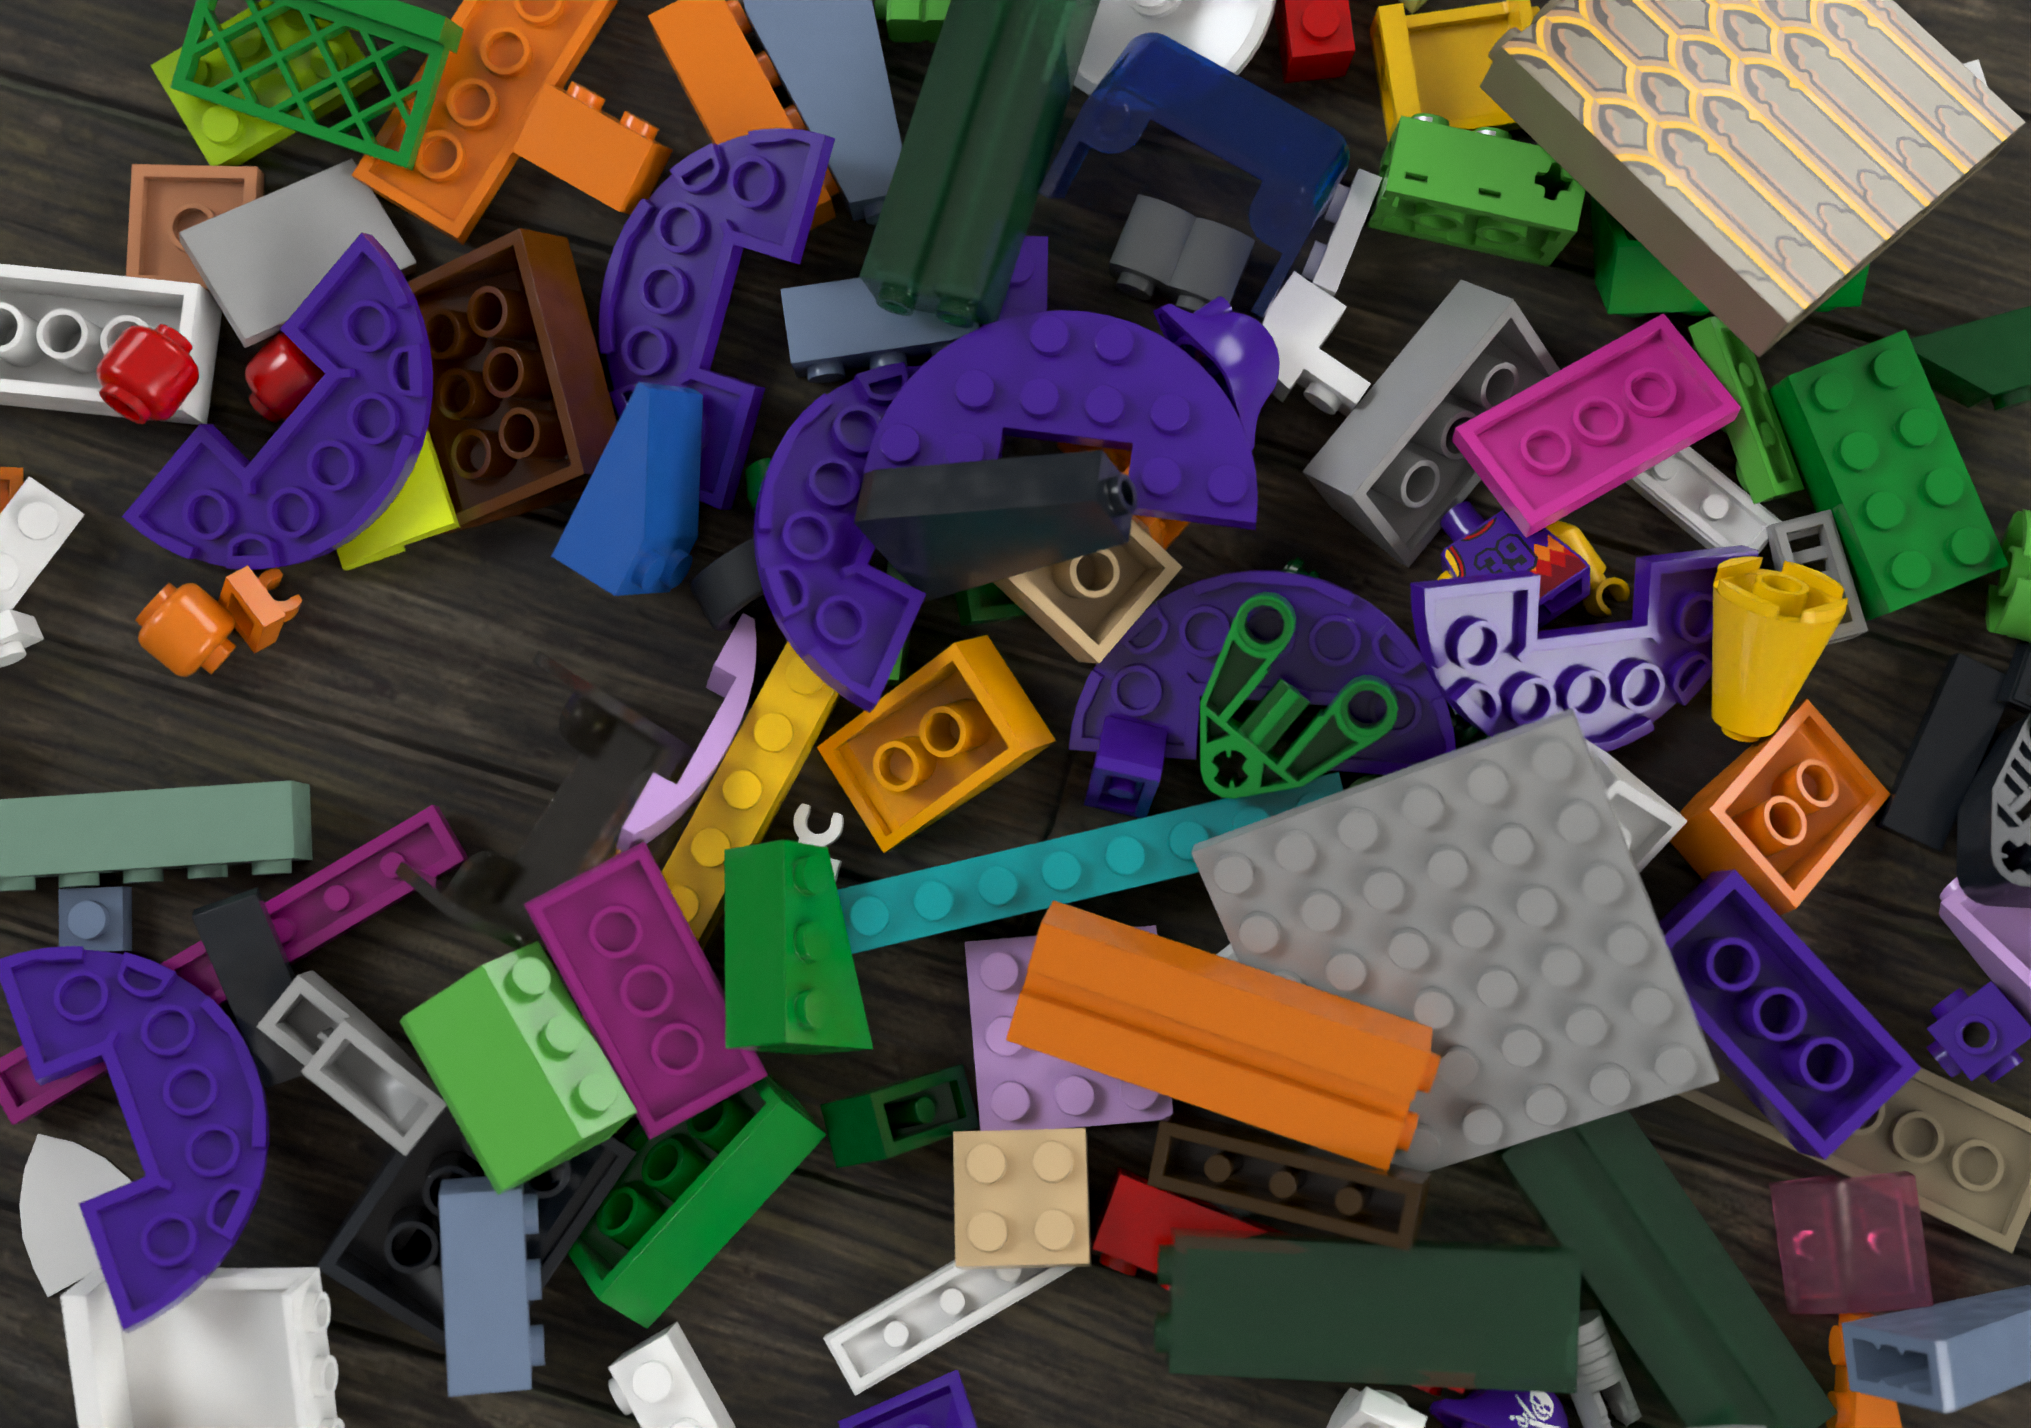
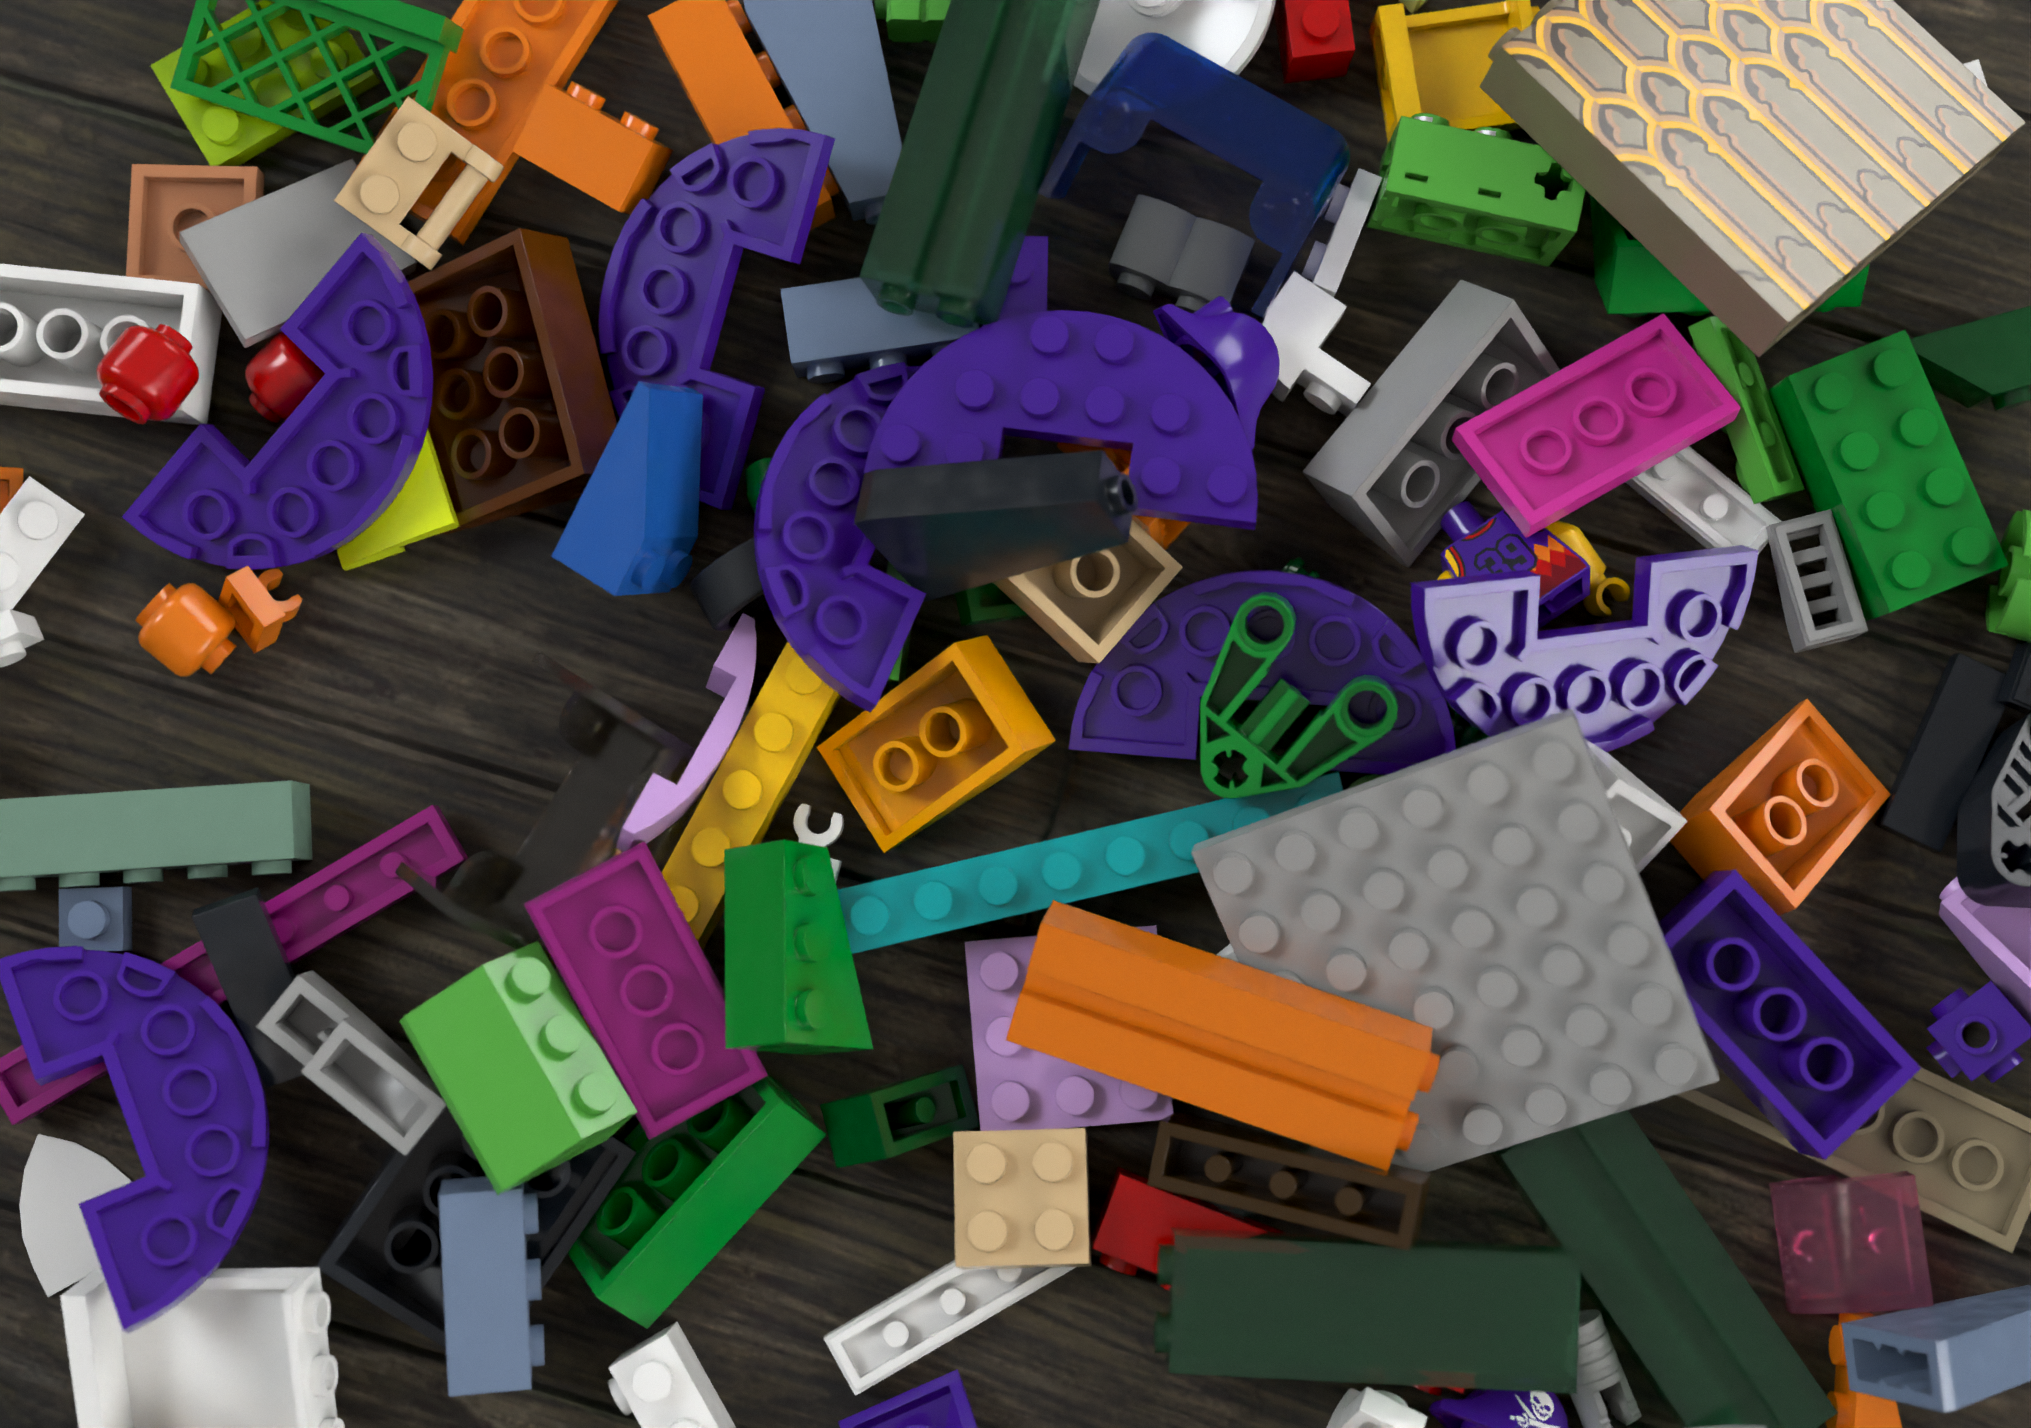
dark purple slope [1084,716,1167,818] -> none
yellow cone [1712,556,1848,742] -> none
none -> tan plate [334,96,504,270]

